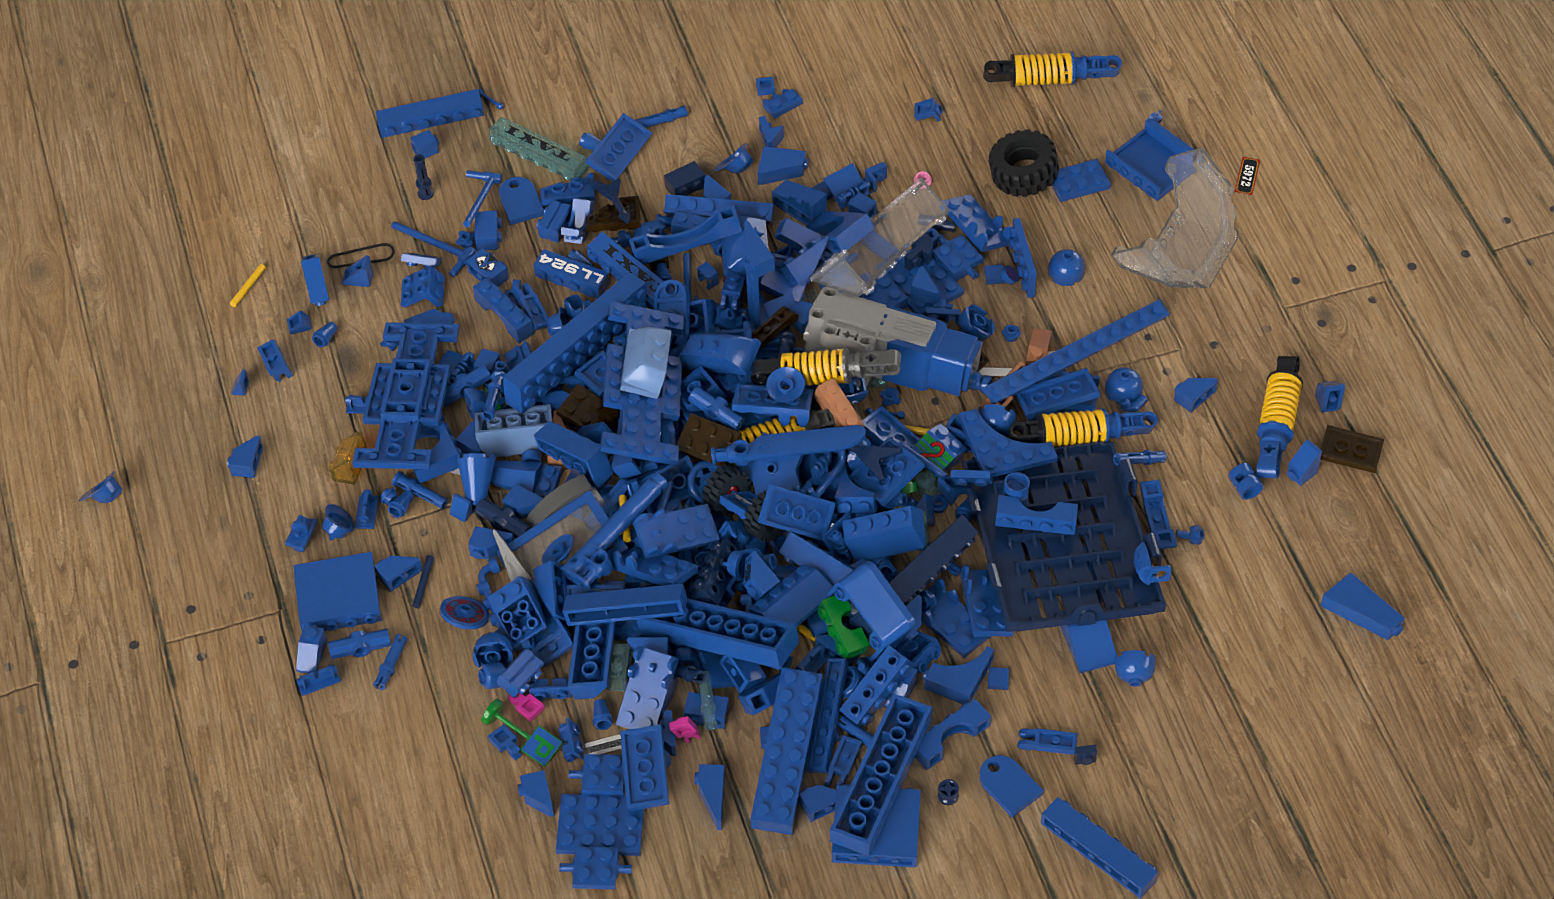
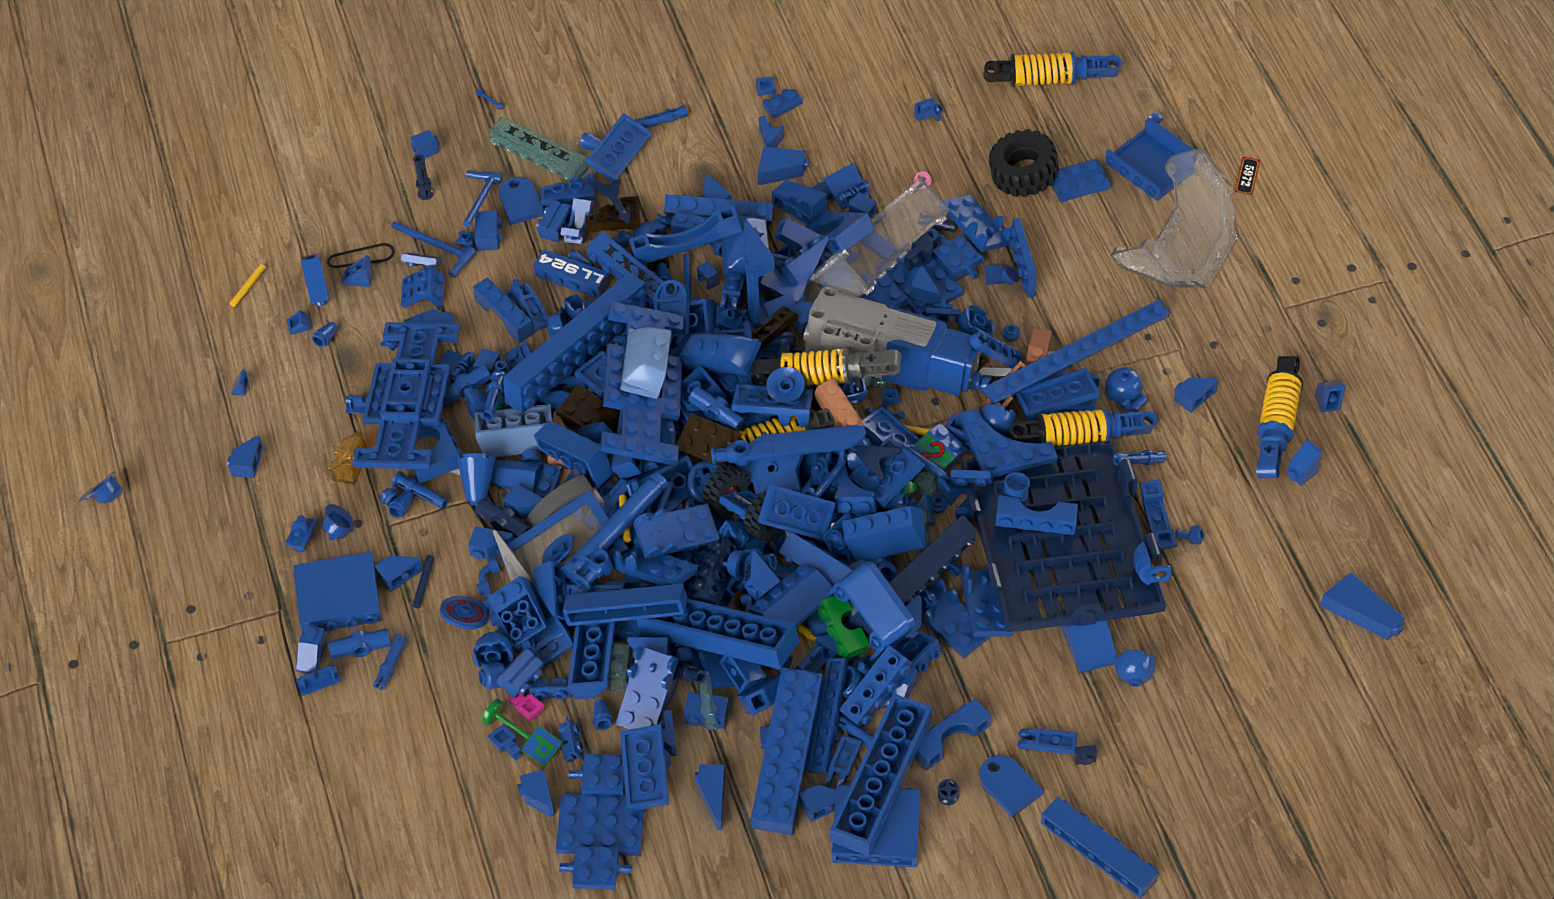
blue hinge [257,339,293,382] -> none
blue hinge [354,489,379,529] -> none
blue brick [375,89,484,138] -> none
blue slope [450,493,473,522] -> none
blue slope [456,421,482,454] -> none
blue brick [466,248,509,287] -> none
sticker [585,735,622,754] -> none
dark blue brick [664,161,706,196] -> none
dark pink plate [669,716,700,743] -> none
blue piece [713,143,753,173] -> none
blue bracket [864,162,887,192] -> none
blue arch [922,646,994,704] -> none
blue tile [988,667,1009,690] -> none
blue cylinder [1048,249,1085,286] -> none
blue wheel [1228,463,1264,500] -> none
dark brown plate [1320,425,1384,473] -> none
none -> blue beam [970,331,1023,368]

